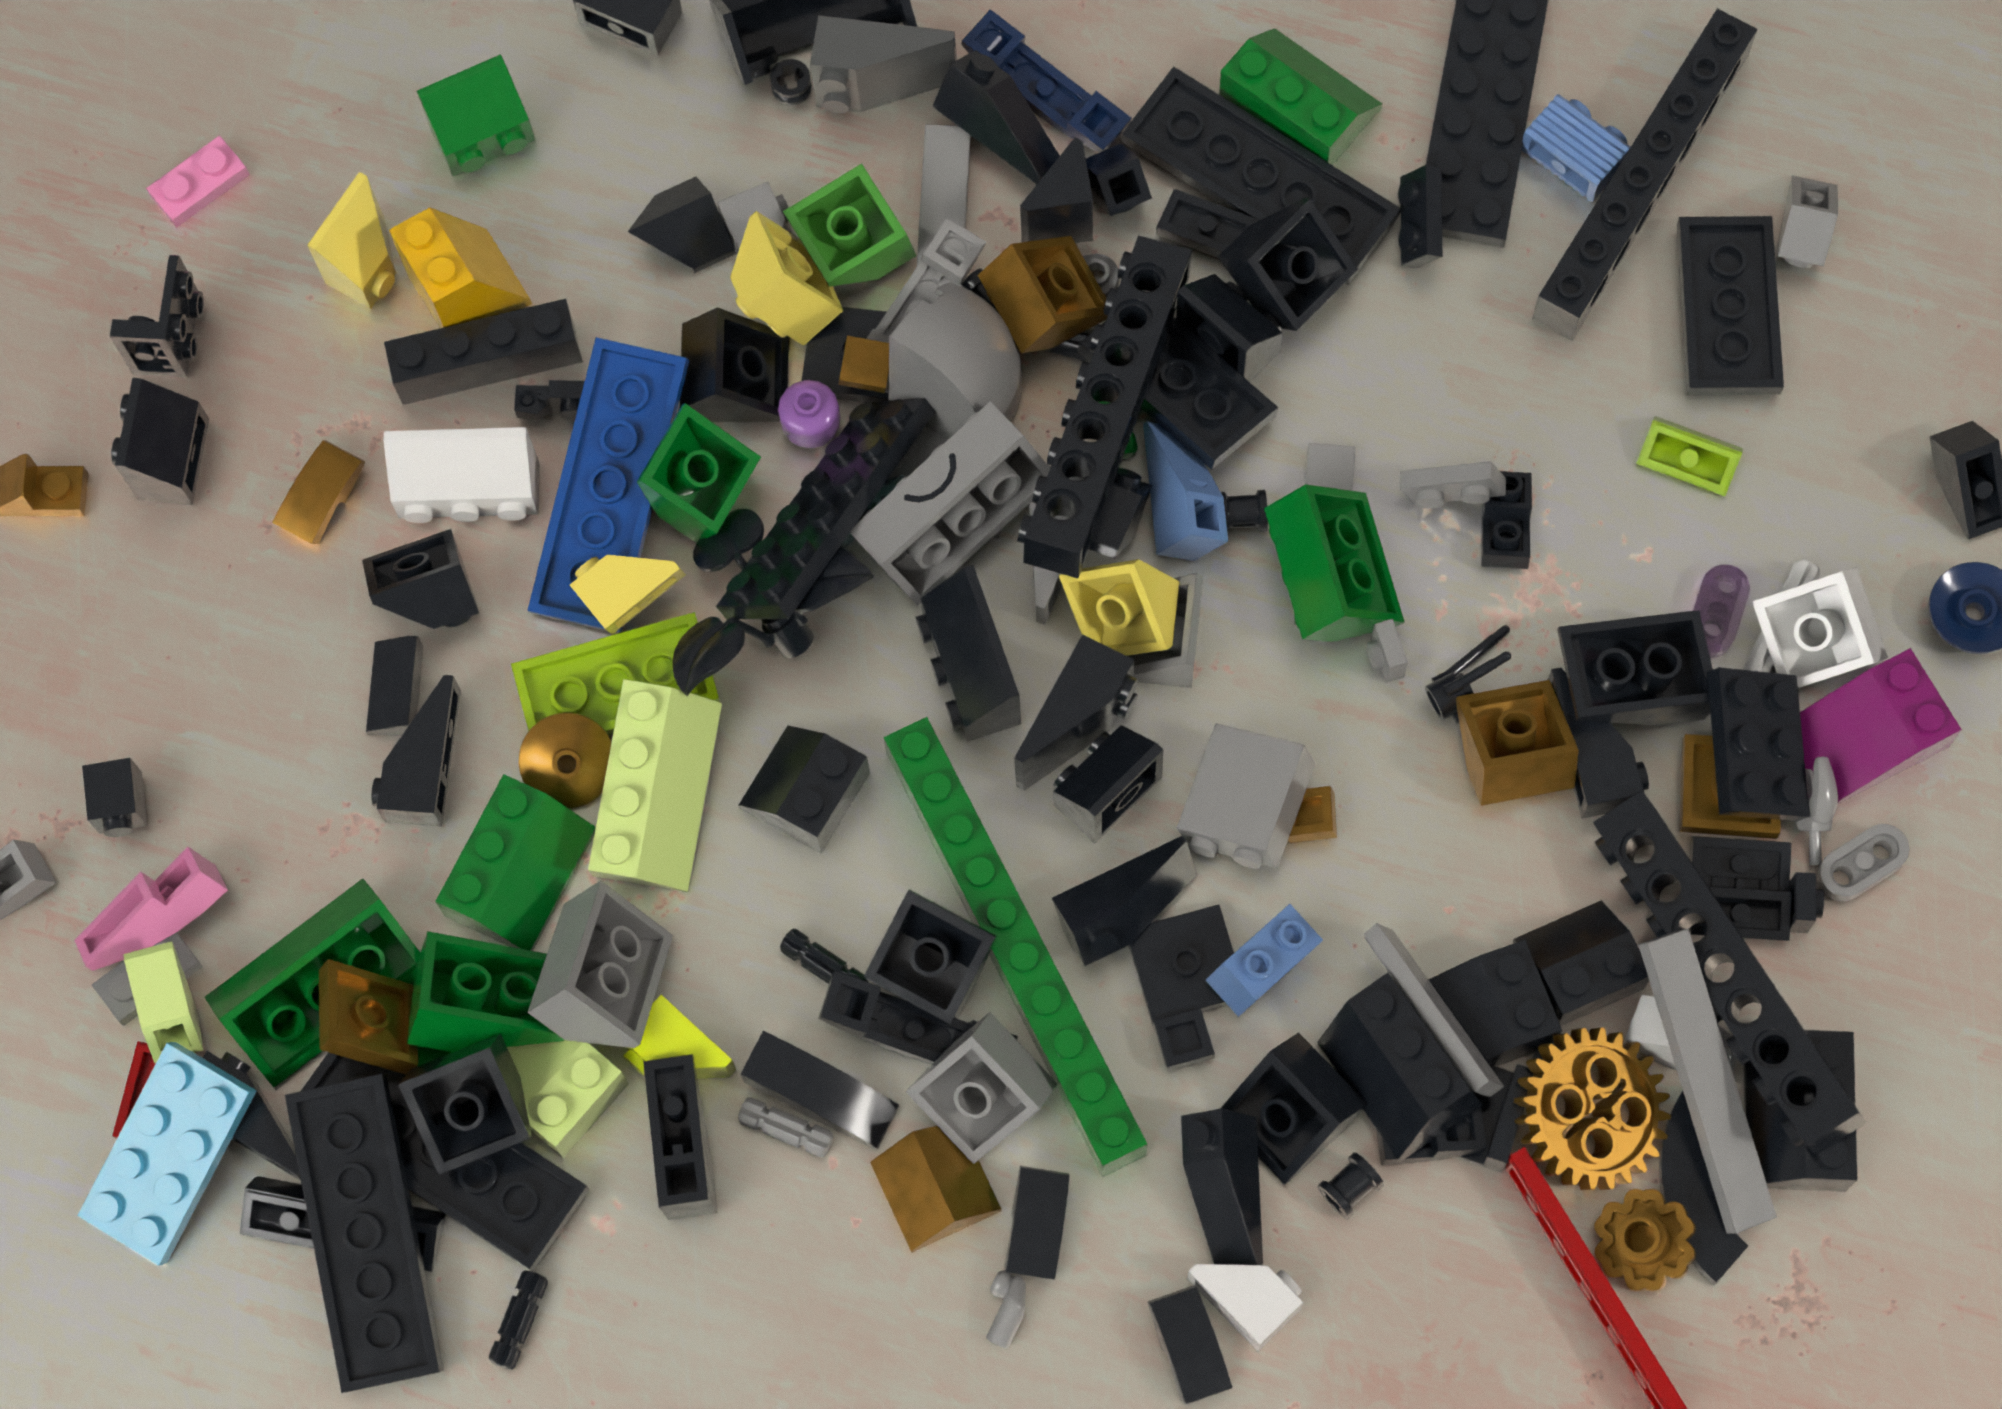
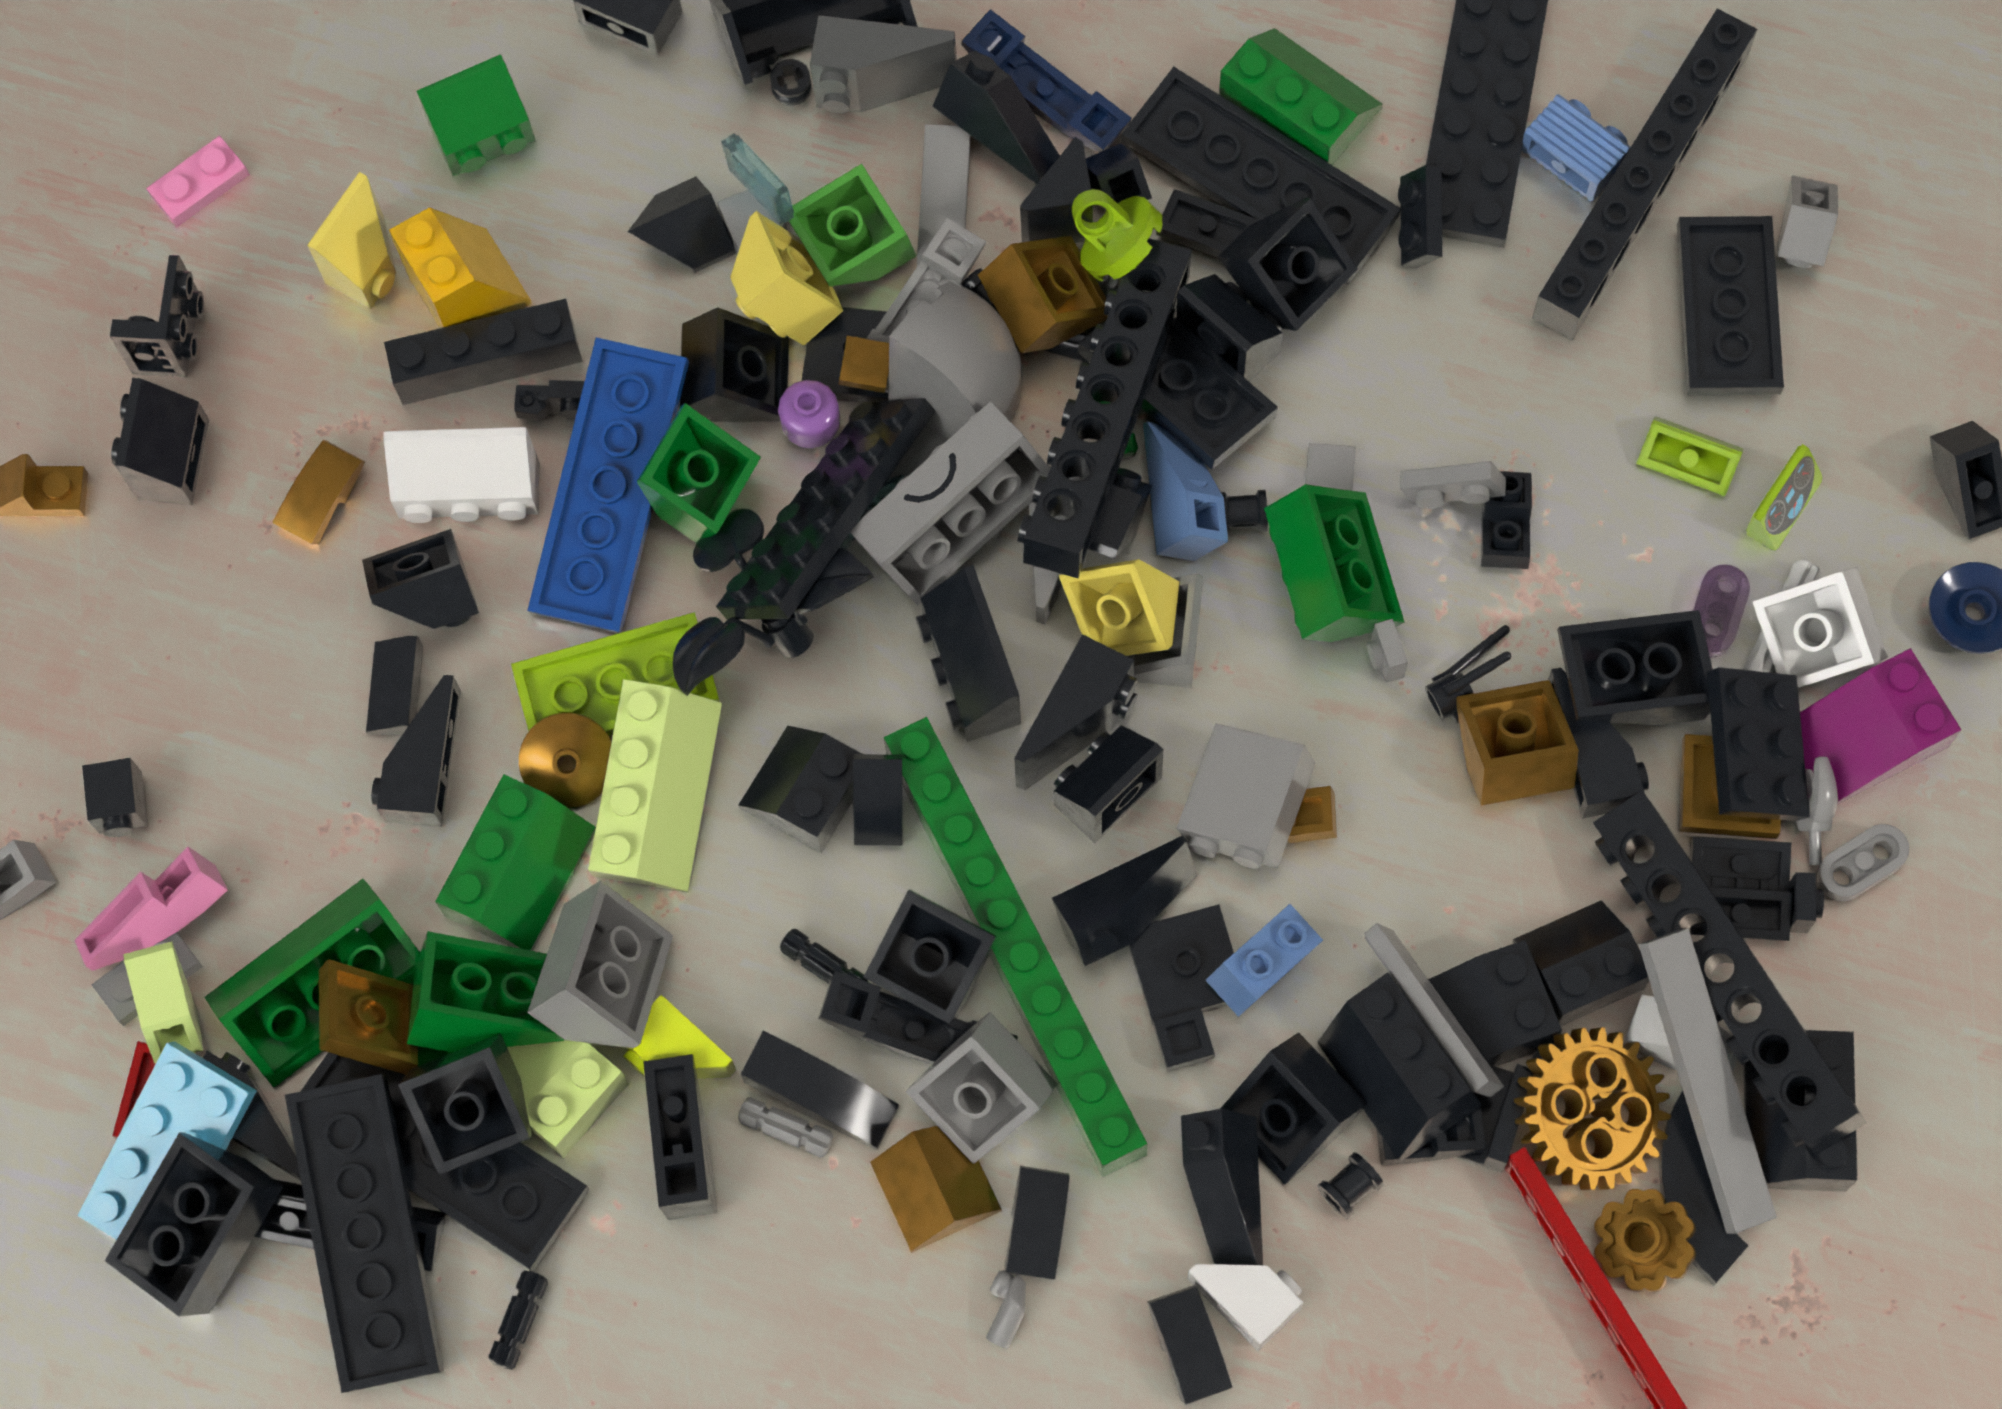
light yellow slope [570,555,686,635] -> none
none -> black slope [105,1132,283,1317]
none -> clear light blue tile [721,133,794,226]
none -> black slope [853,754,903,846]
none -> lime tile [1071,189,1162,281]
none -> slope [1746,444,1822,551]

